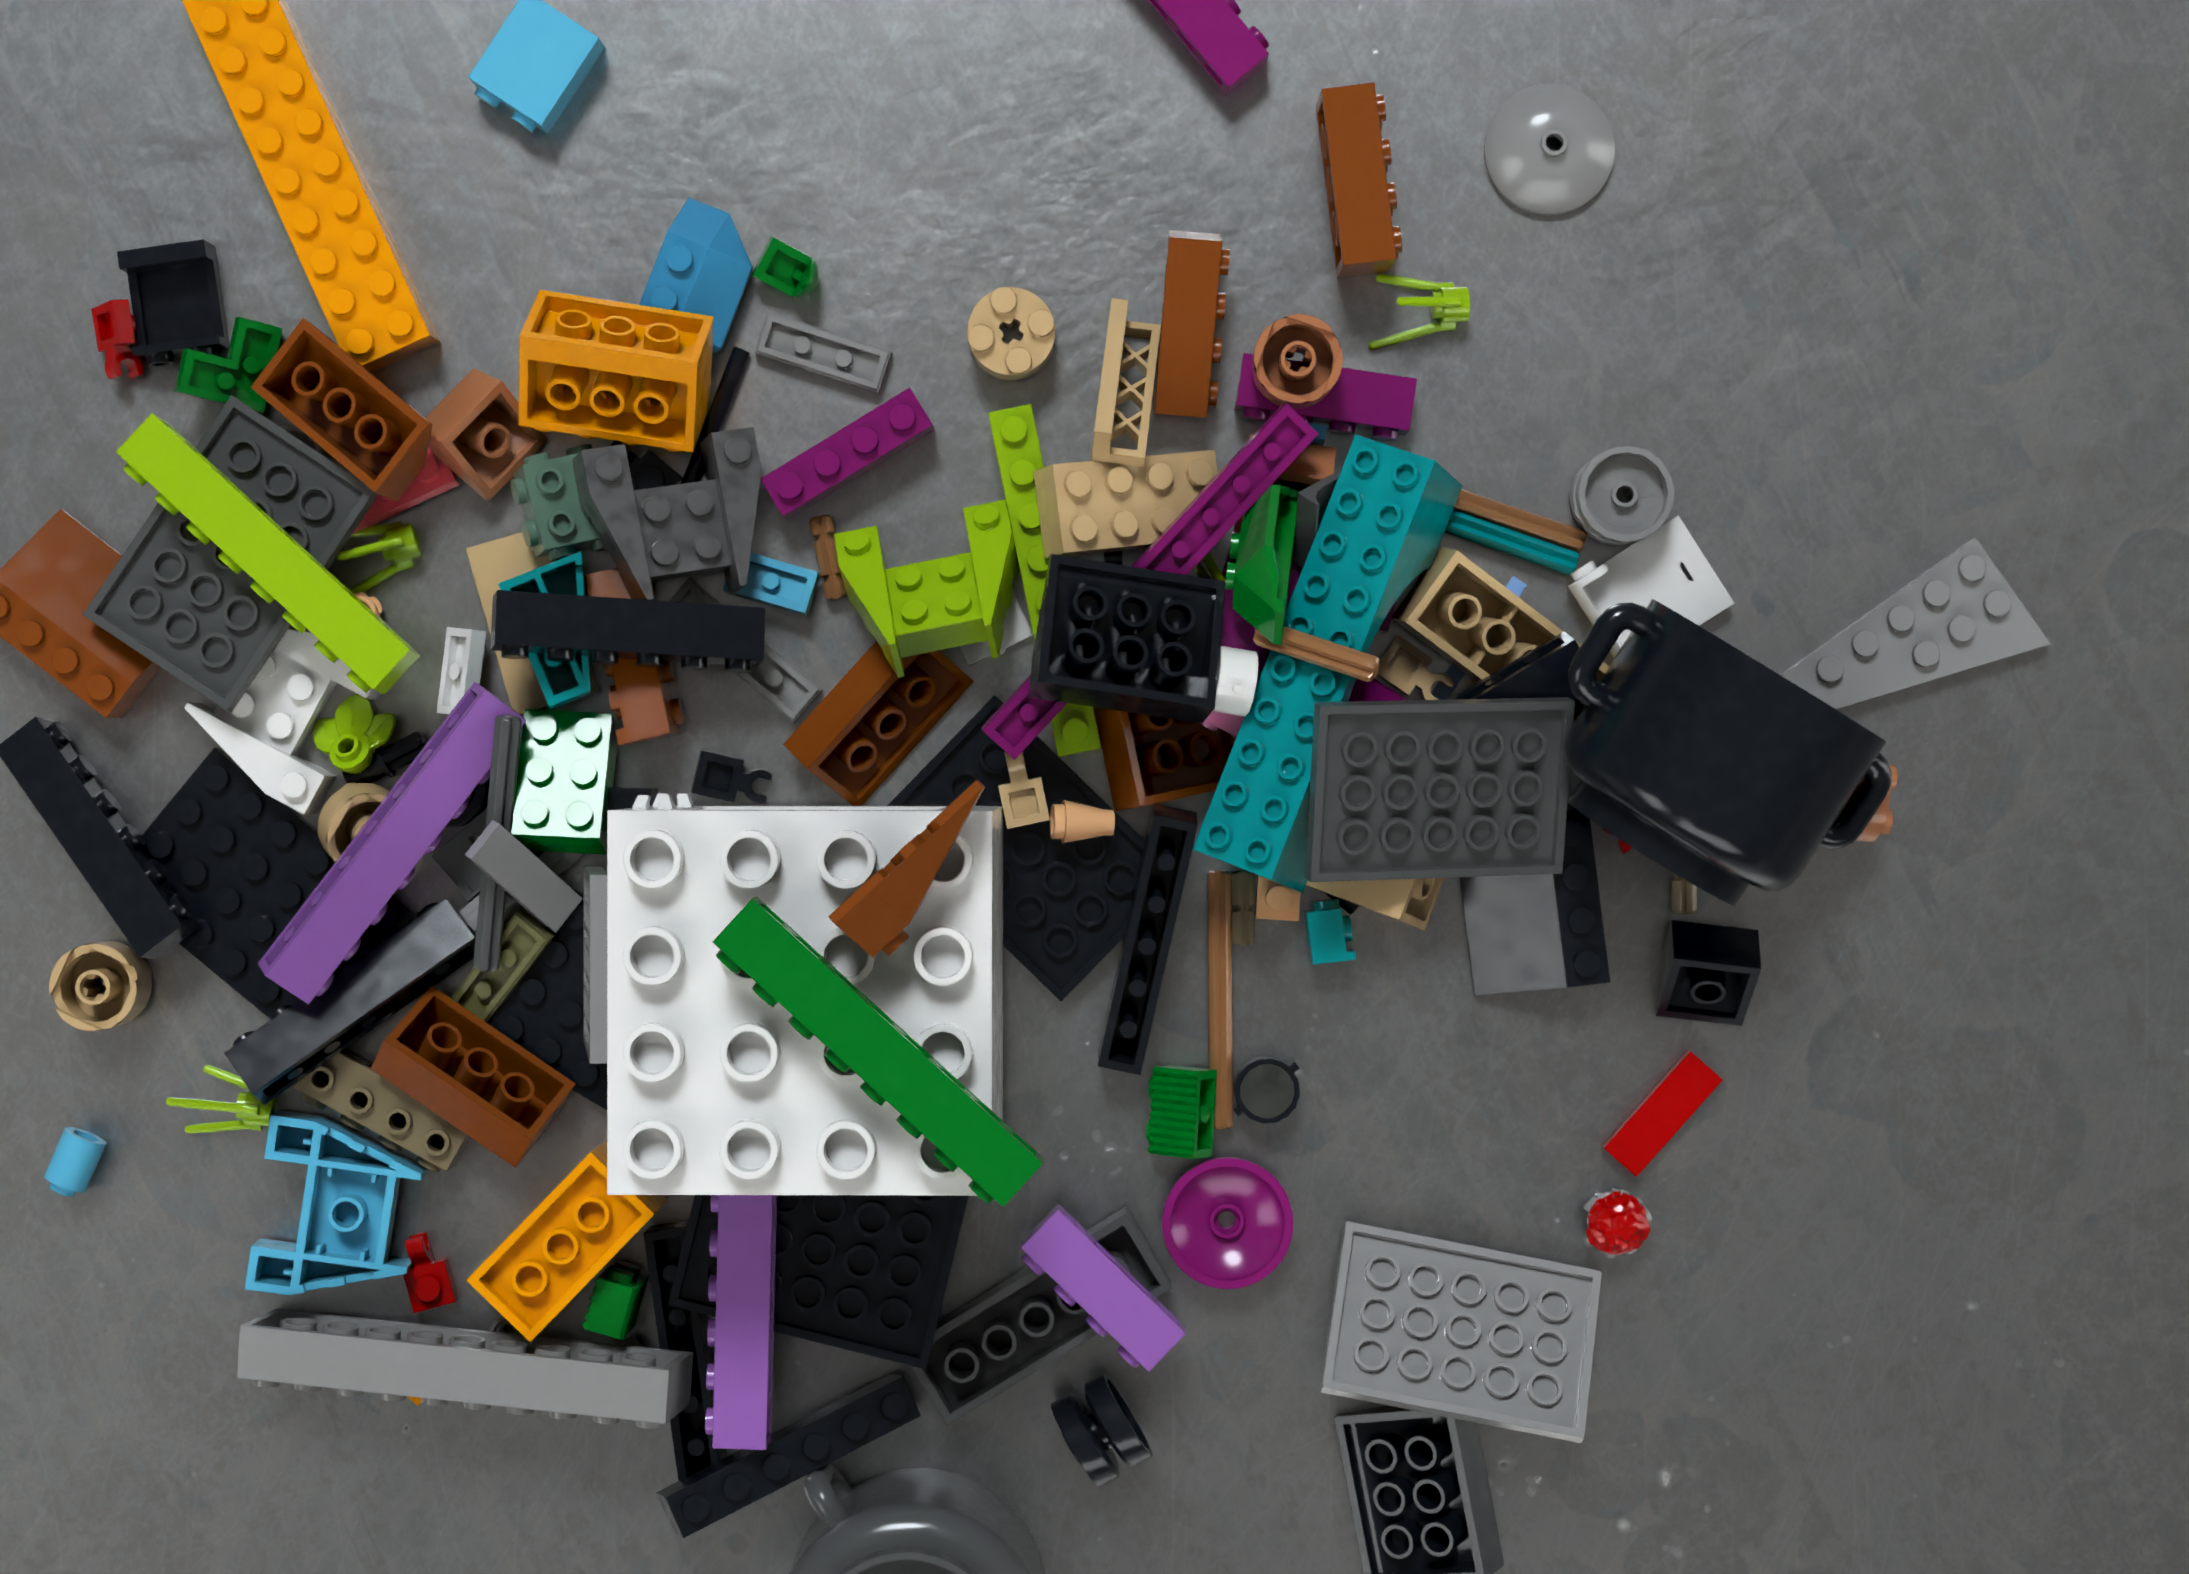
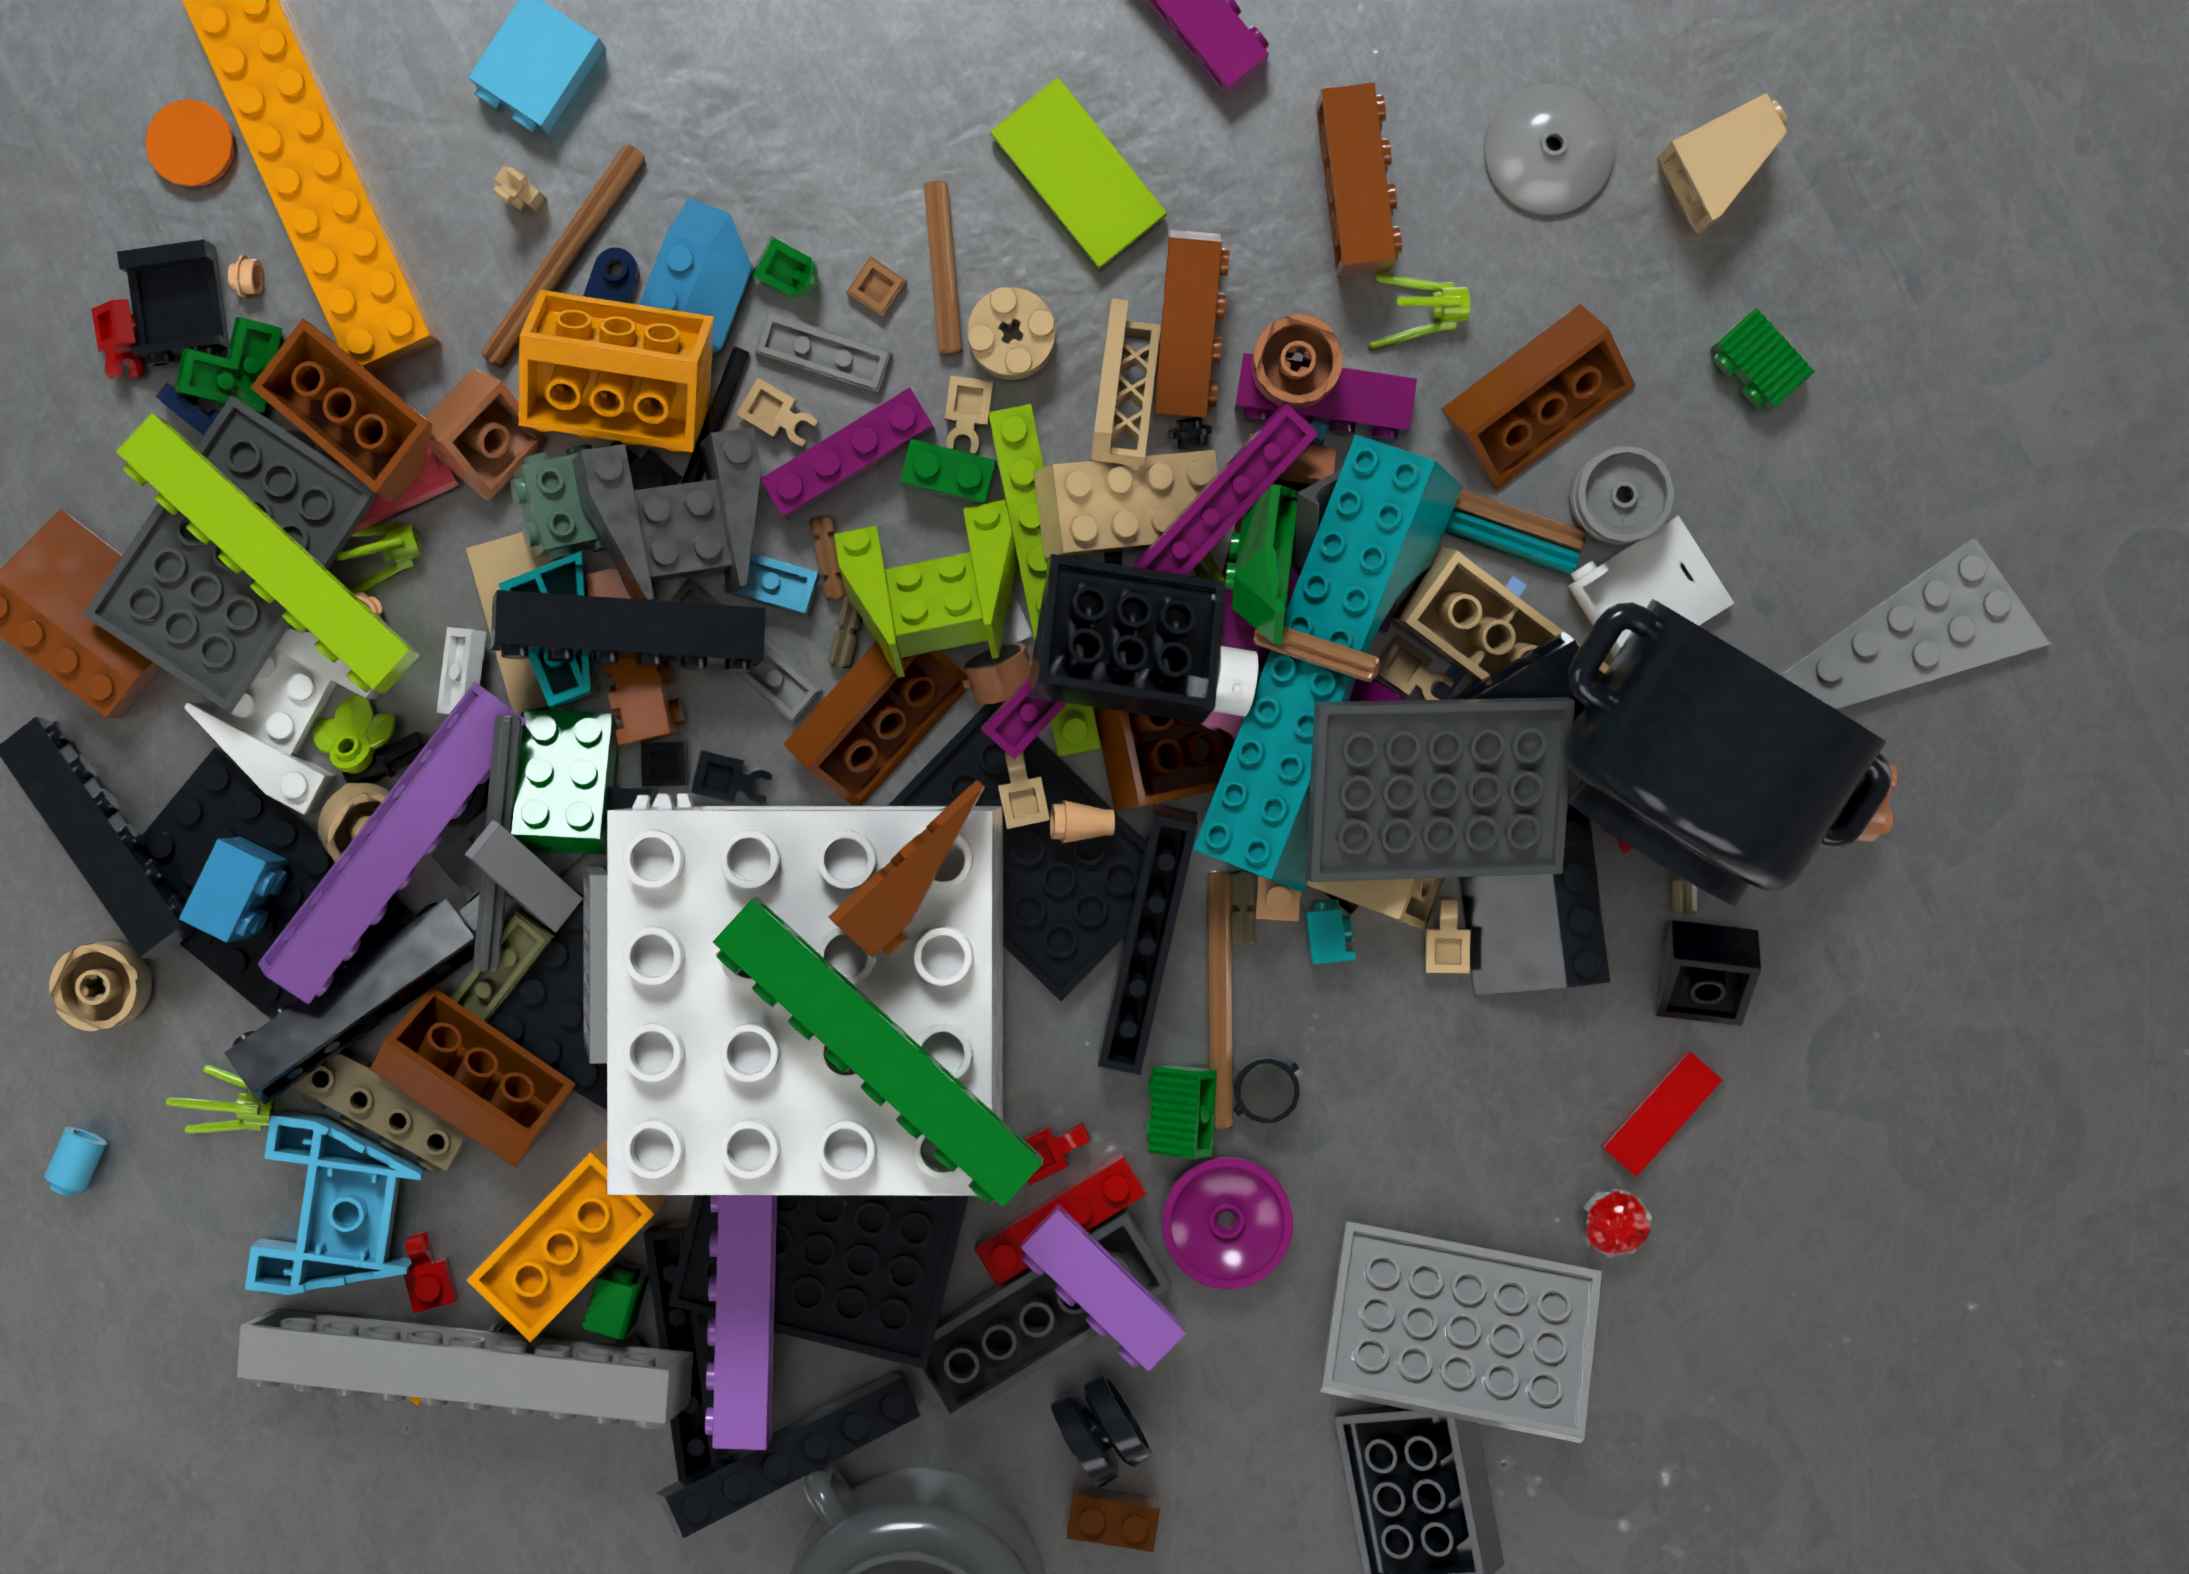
none -> orange tile [145,99,235,188]
none -> dark blue plate [156,383,219,436]
none -> dark azure brick [179,837,288,943]
none -> light nougat plate [228,255,264,298]
none -> medium nougat axle [481,143,645,367]
none -> tan plate [493,165,546,212]
none -> dark blue plate [583,247,639,303]
none -> black plate [641,742,687,787]
none -> tan plate [736,377,819,447]
none -> dark tan piece [828,594,863,668]
none -> medium nougat tile [846,256,907,318]
none -> green brick [900,439,997,505]
none -> medium nougat axle [924,181,962,354]
none -> tan plate [944,375,994,455]
none -> nougat piece [963,643,1032,704]
none -> red brick [974,1151,1146,1286]
none -> lime piece [990,77,1167,270]
none -> red plate [1023,1123,1091,1186]
none -> reddish brown brick [1067,1484,1160,1552]
none -> black plate [1168,417,1212,449]
none -> tan plate [1425,897,1471,974]
none -> dark orange slope [1441,304,1636,490]
none -> tan slope [1657,93,1787,235]
none -> green brick [1711,308,1815,411]

